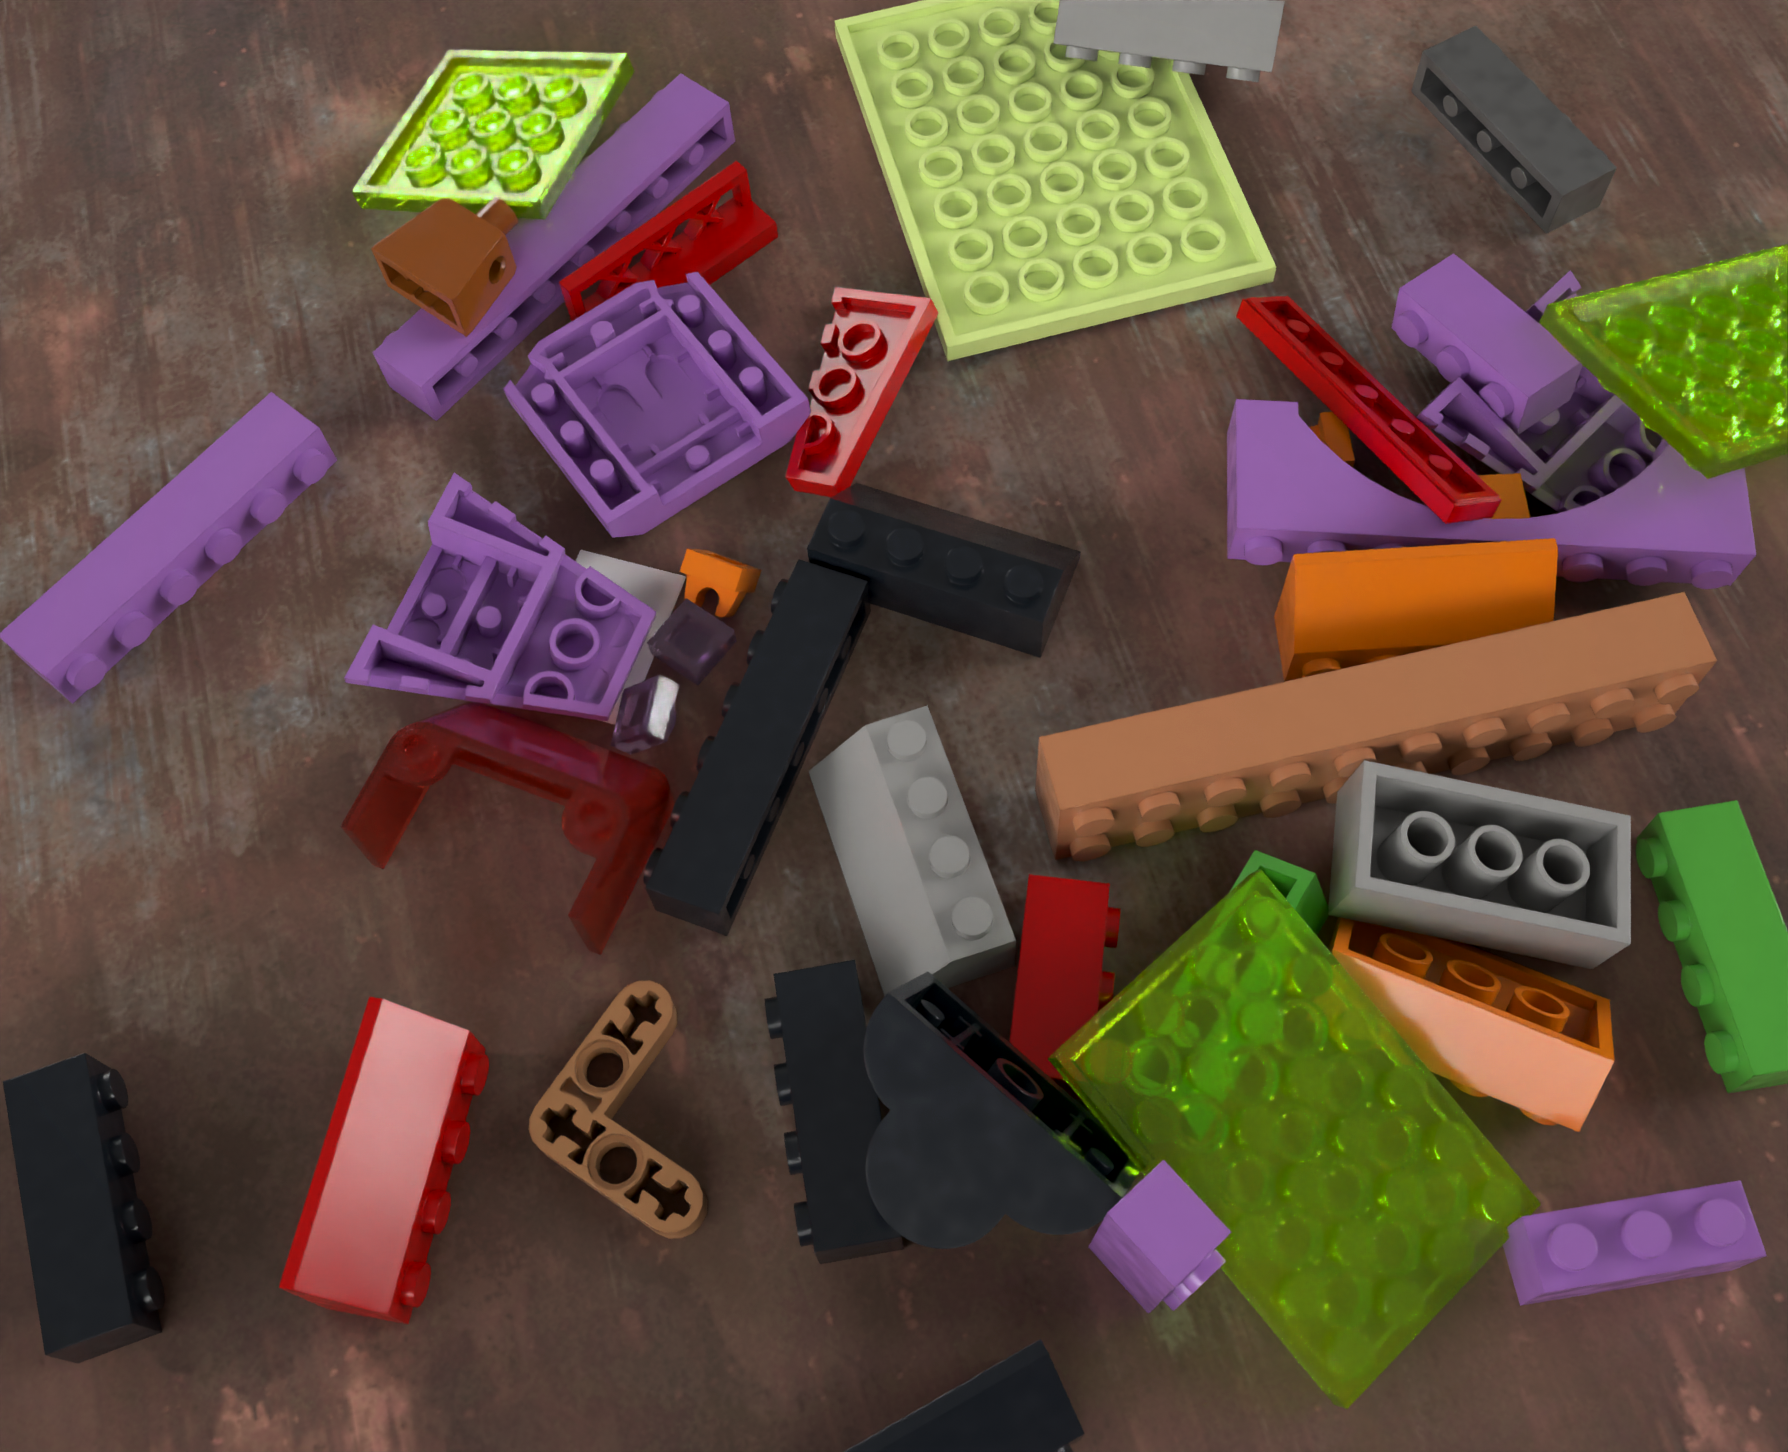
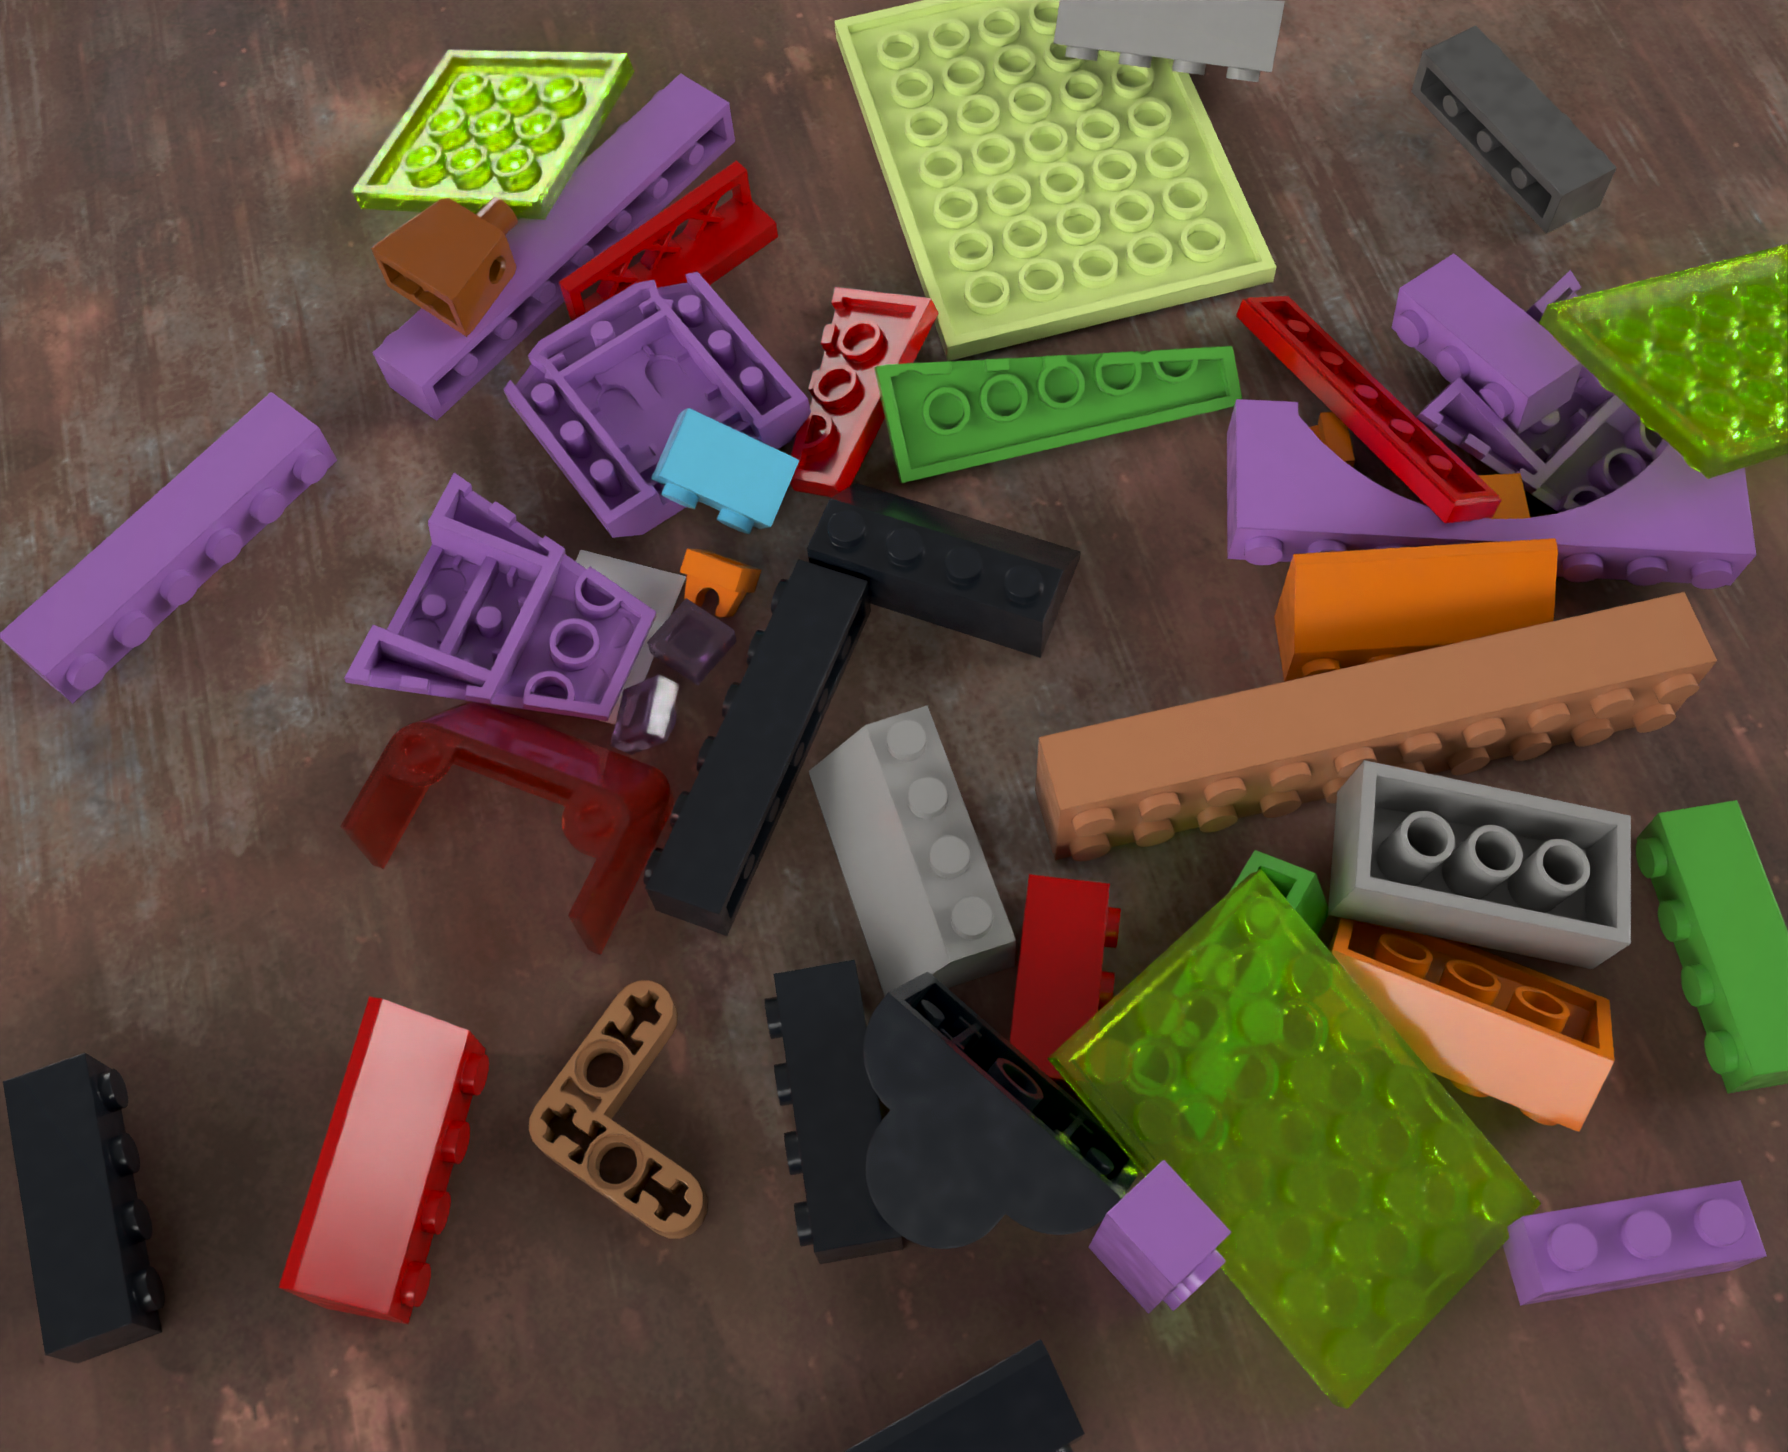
none -> medium azure brick [651,408,800,534]
none -> bright green wing [874,346,1242,483]

